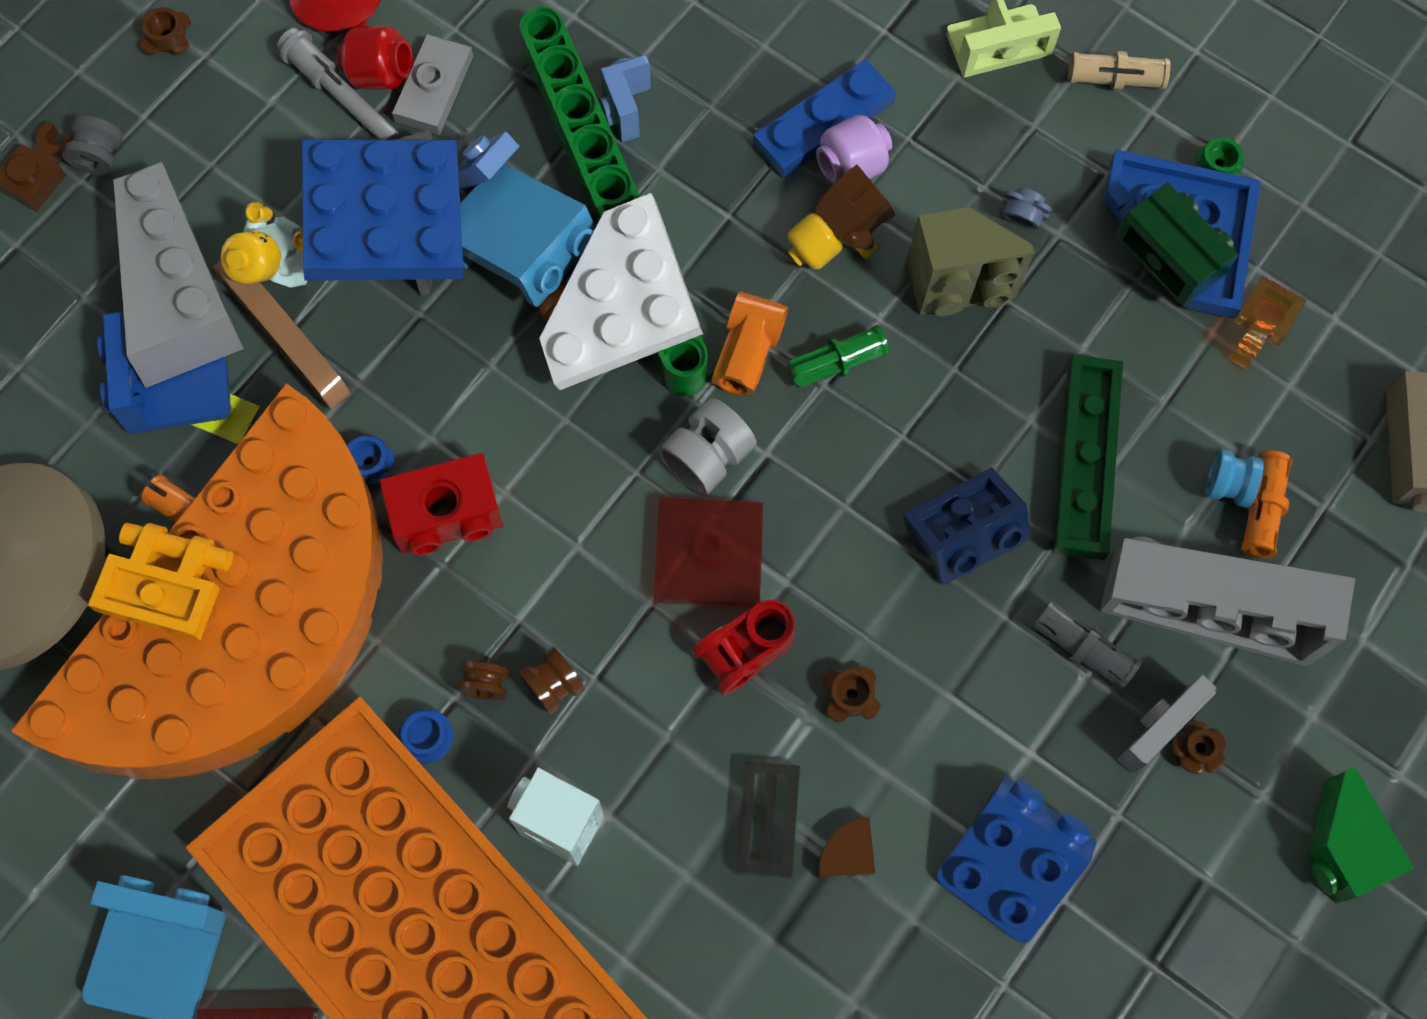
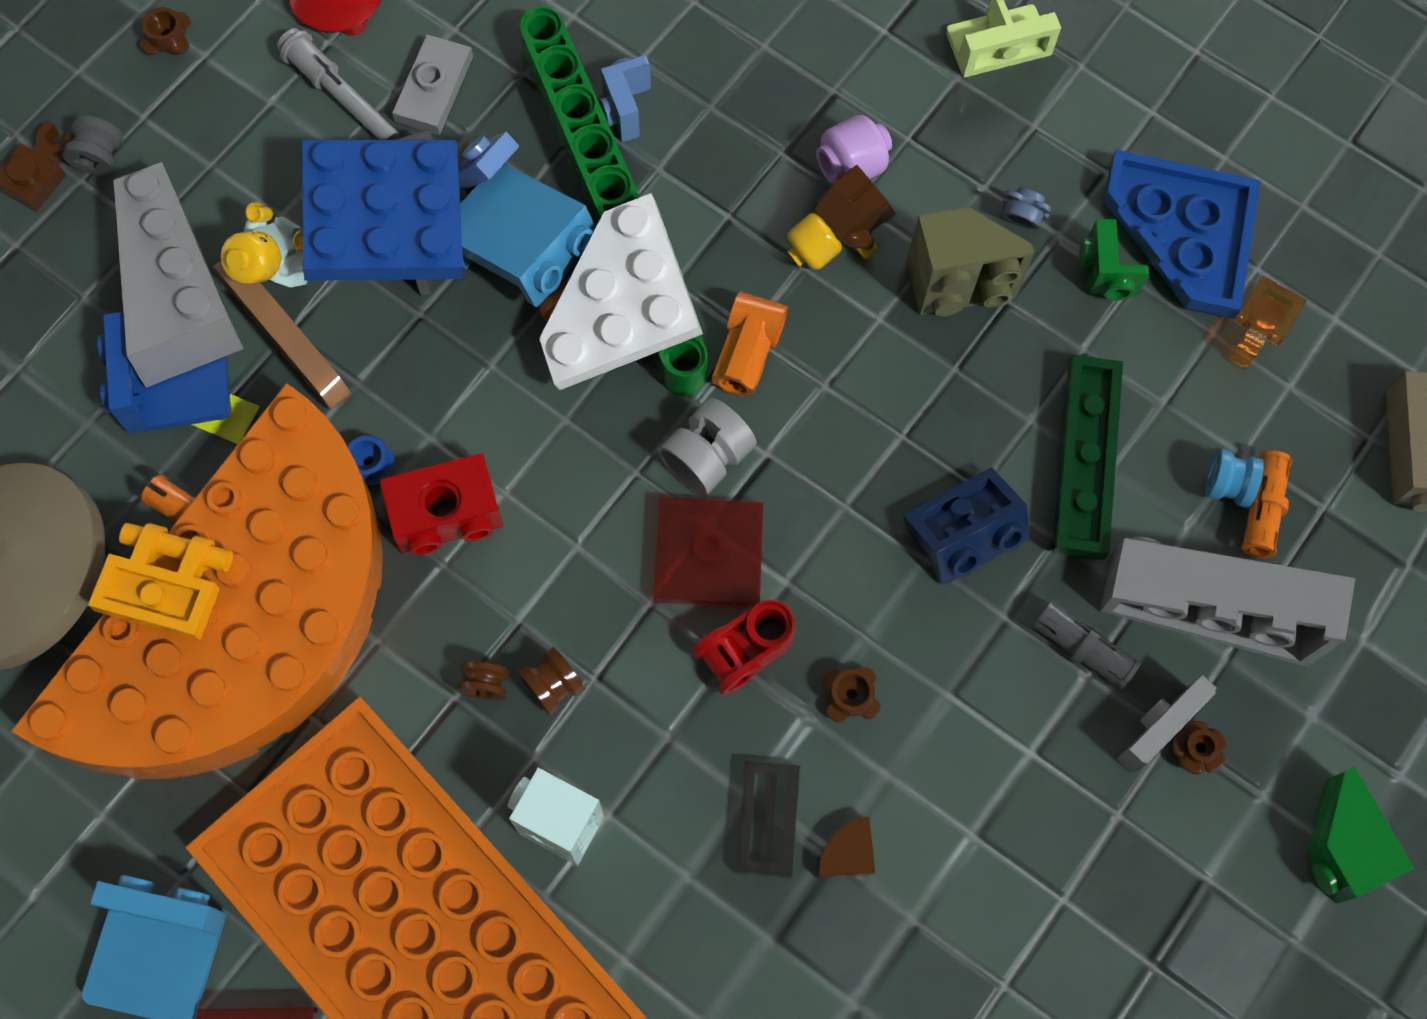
red head [337,26,413,90] -> none
blue plate [398,709,454,764] -> none
blue plate [753,59,896,178] -> none
green axle [787,325,889,388] -> none
blue bracket [937,775,1097,943] -> none
tan pin [1068,51,1170,91] -> none
dark green brick [1115,182,1239,307] -> none
green plate [1195,137,1244,176] -> none
none -> green bracket [1079,219,1149,301]

